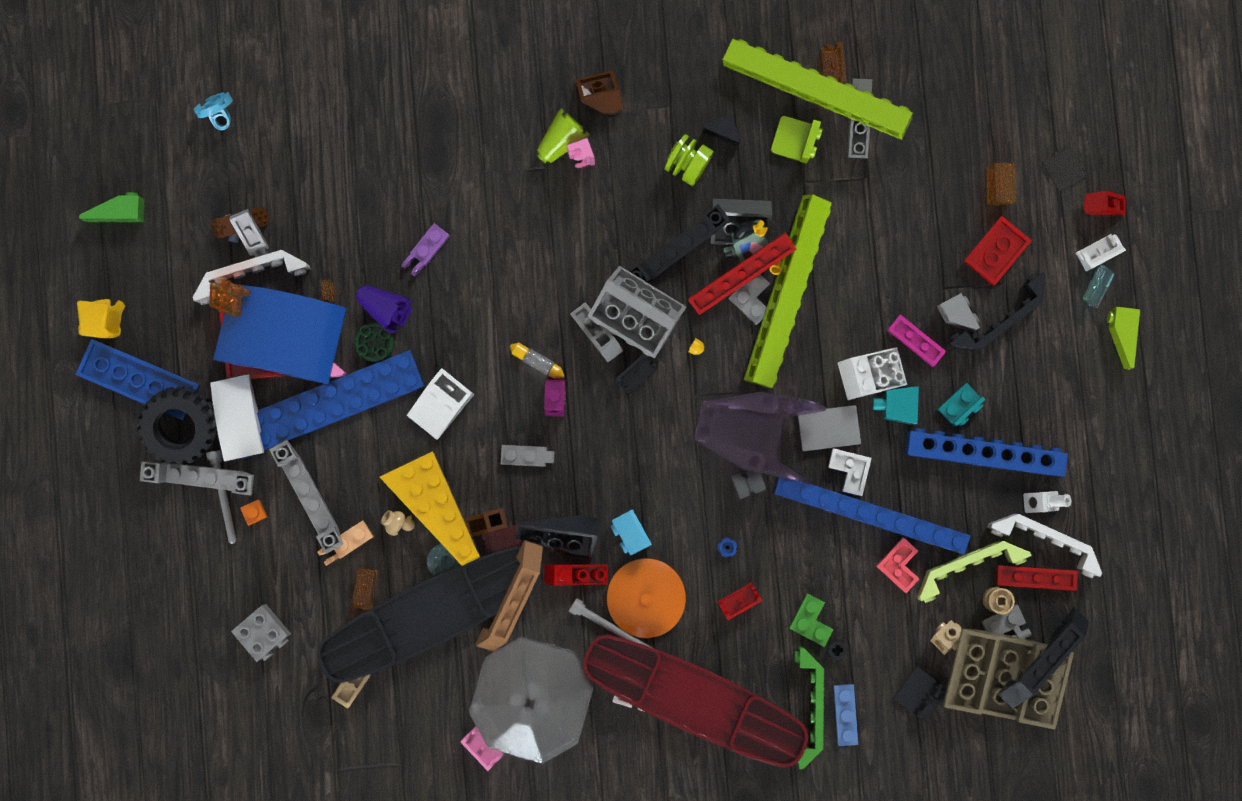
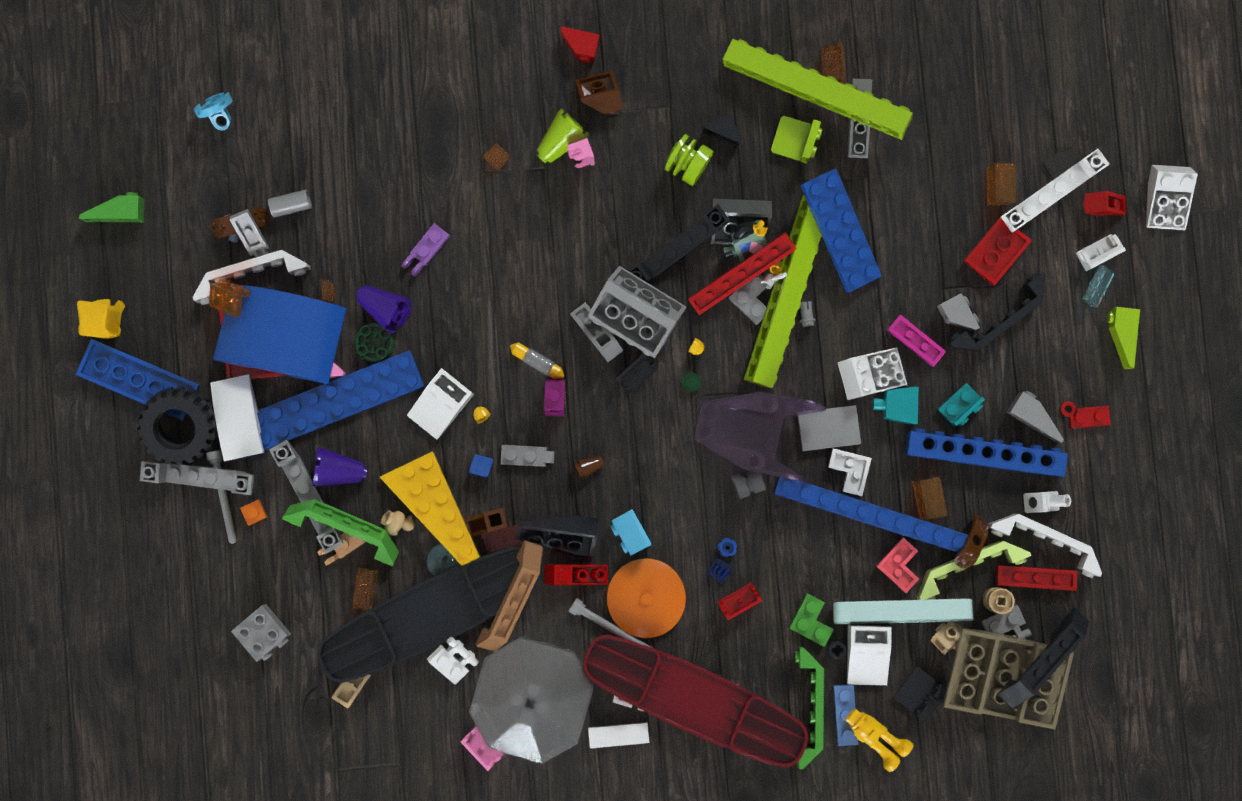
none -> light grey pin [268,189,312,218]
none -> bright green slope [282,499,399,566]
none -> dark purple cone [312,447,367,487]
none -> white plate [427,637,479,685]
none -> blue slope [469,454,494,478]
none -> yellow hinge [473,407,491,424]
none -> clear orange plate [483,143,510,171]
none -> red slope [561,26,600,63]
none -> reddish brown cone [574,456,604,478]
none -> white tile [588,722,649,748]
none -> dark green plate [681,372,701,392]
none -> clear blue tile [706,557,734,585]
none -> white hand [761,272,787,289]
none -> blue plate [800,168,882,293]
none -> light grey pin [800,301,816,327]
none -> light aqua beam [833,599,973,624]
none -> yellow piece [845,708,913,772]
none -> white slope [847,624,891,685]
none -> clear orange hinge [912,477,948,520]
none -> reddish brown piece [955,515,989,568]
none -> white slope [1001,149,1109,233]
none -> light grey slope [1006,391,1064,444]
none -> red hinge [1060,401,1111,429]
none -> white slope [1146,165,1197,230]

